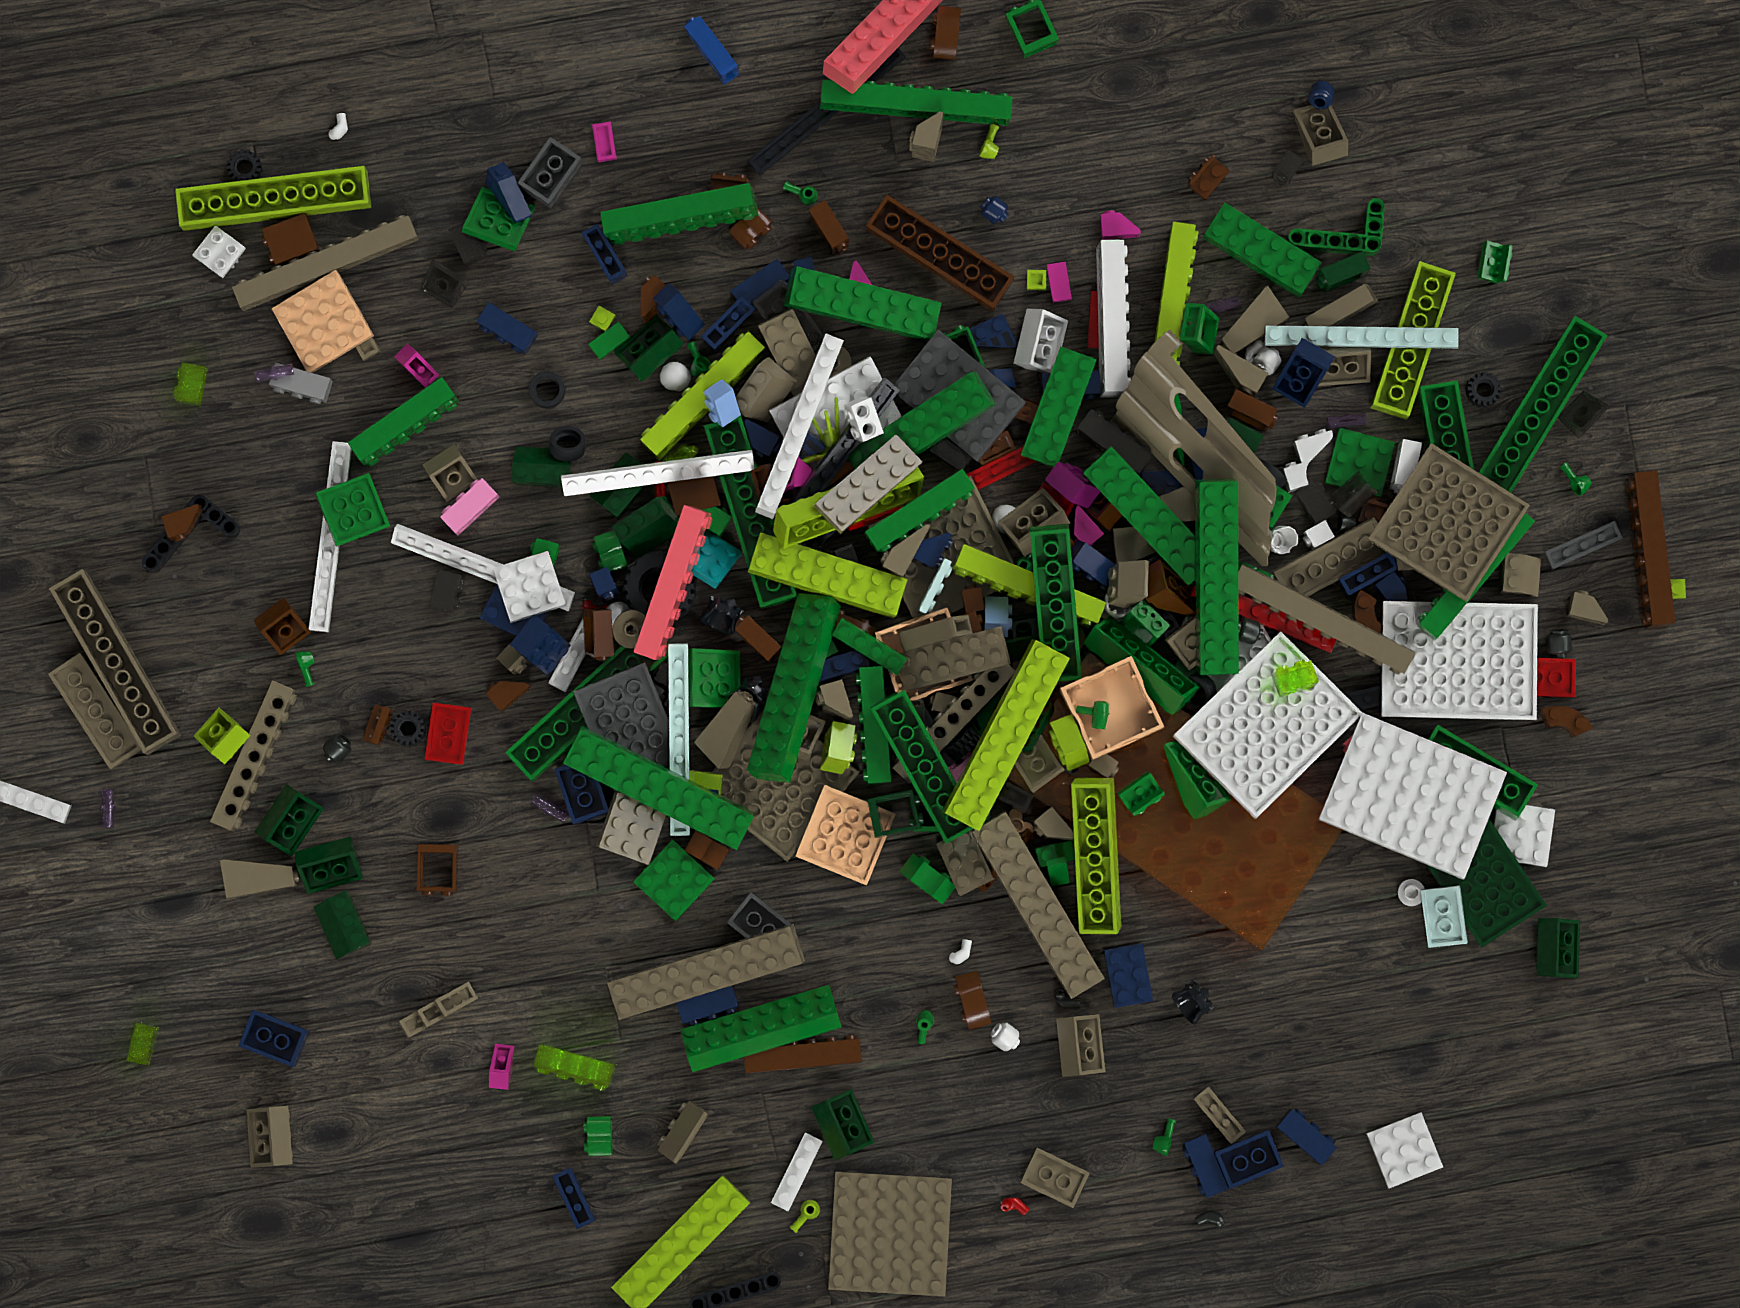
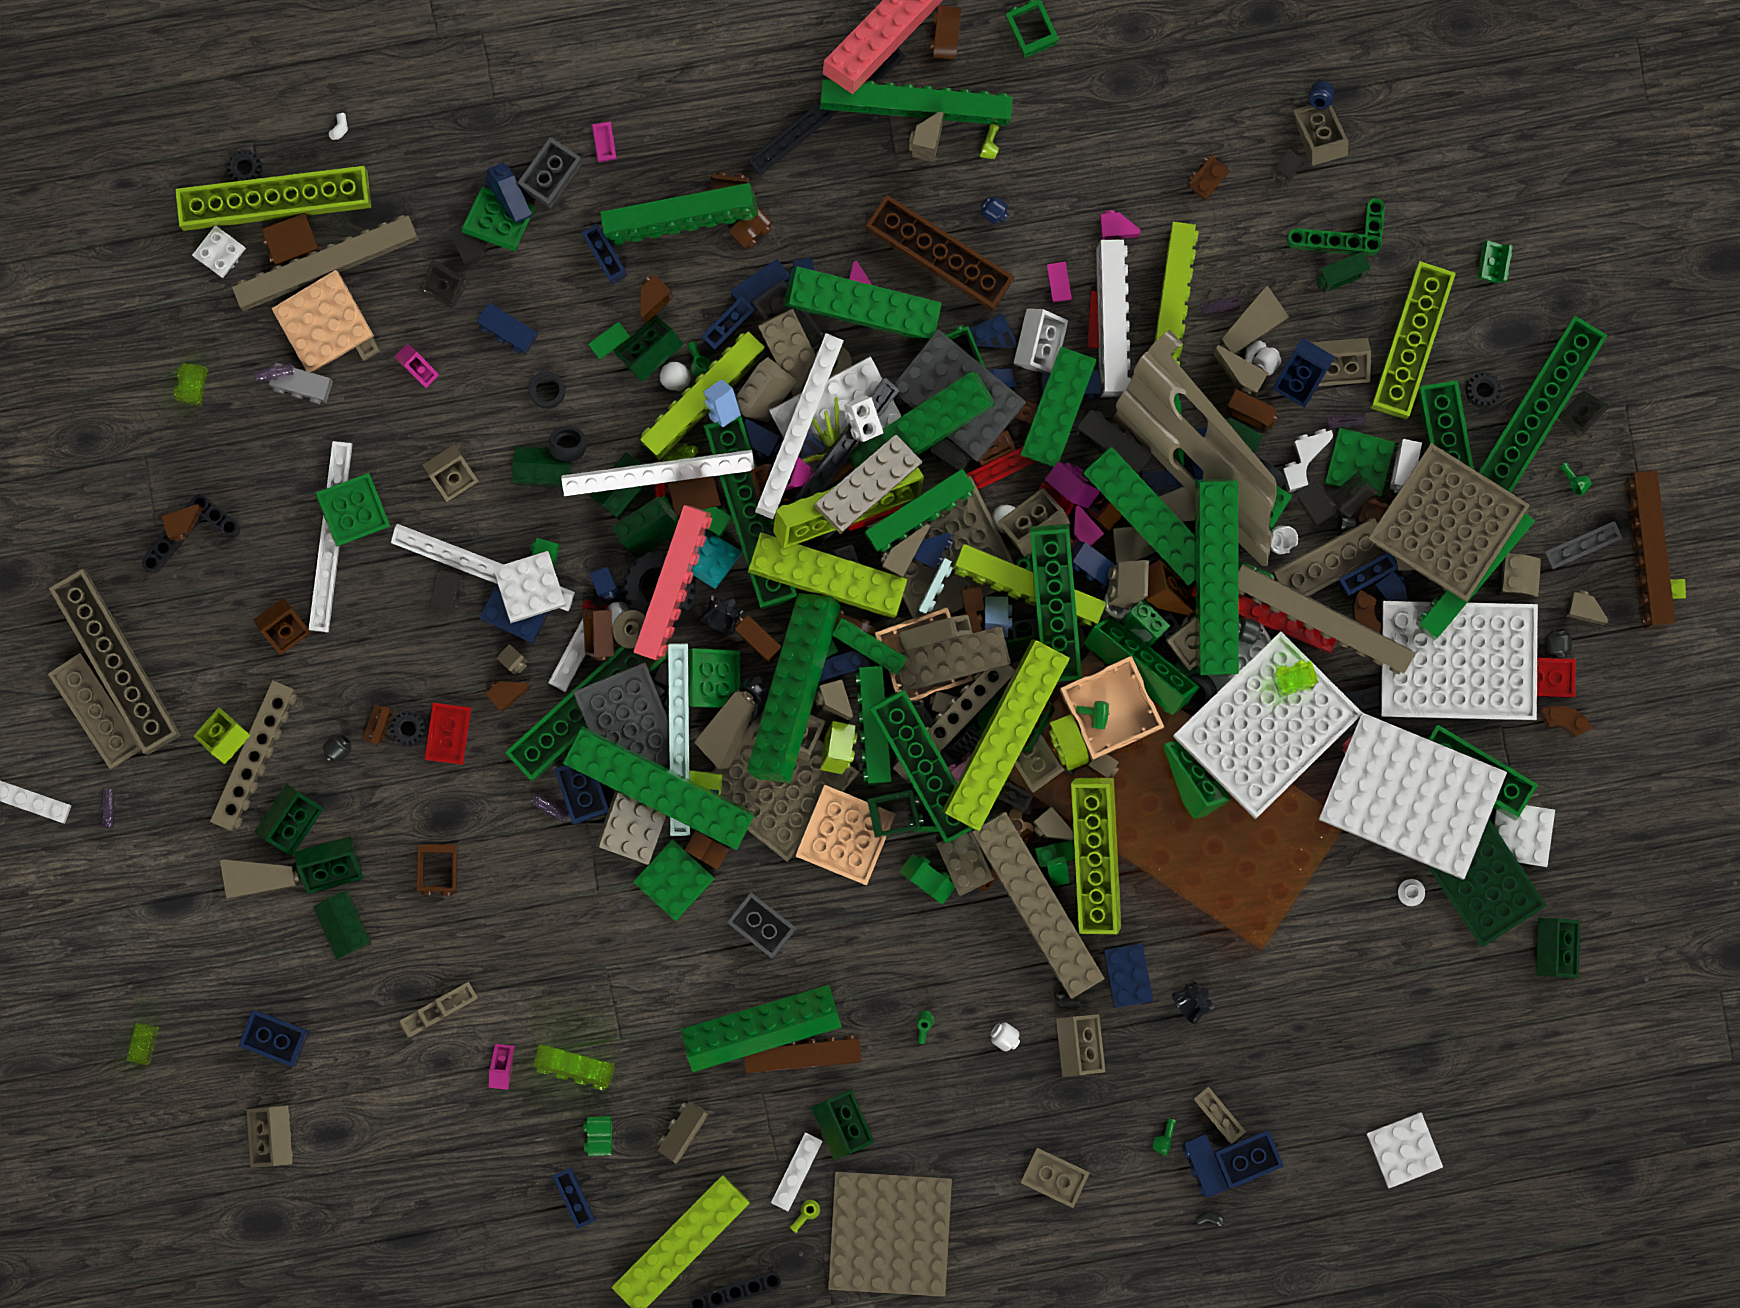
green bar [295,651,315,687] -> none
green brick [348,377,459,467] -> none
bright pink brick [441,478,499,536] -> none
dark blue brick [510,615,571,675] -> none
lime plate [589,306,616,331] -> none
green brick [592,530,628,573] -> none
dark tan brick [607,924,805,1020] -> none
dark blue brick [653,283,705,340] -> none
dark blue brick [676,985,739,1026] -> none
blue slope [684,16,739,85] -> none
green bar [783,181,818,205] -> none
reddish brown brick [809,200,849,255] -> none
white arm [949,939,972,964] -> none
reddish brown brick [953,971,992,1030] -> none
red arm [1000,1197,1030,1216] -> none
lime plate [1027,270,1046,290] -> none
green bracket [1117,771,1165,816] -> none
green window [1179,303,1220,355] -> none
green brick [1203,202,1322,298] -> none
light aqua plate [1265,326,1458,349] -> none
dark blue brick [1275,1109,1337,1165] -> none
white brick [1303,520,1334,549] -> none
dark tan slope [1305,284,1379,326] -> none
light aqua plate [1420,885,1468,948] -> none

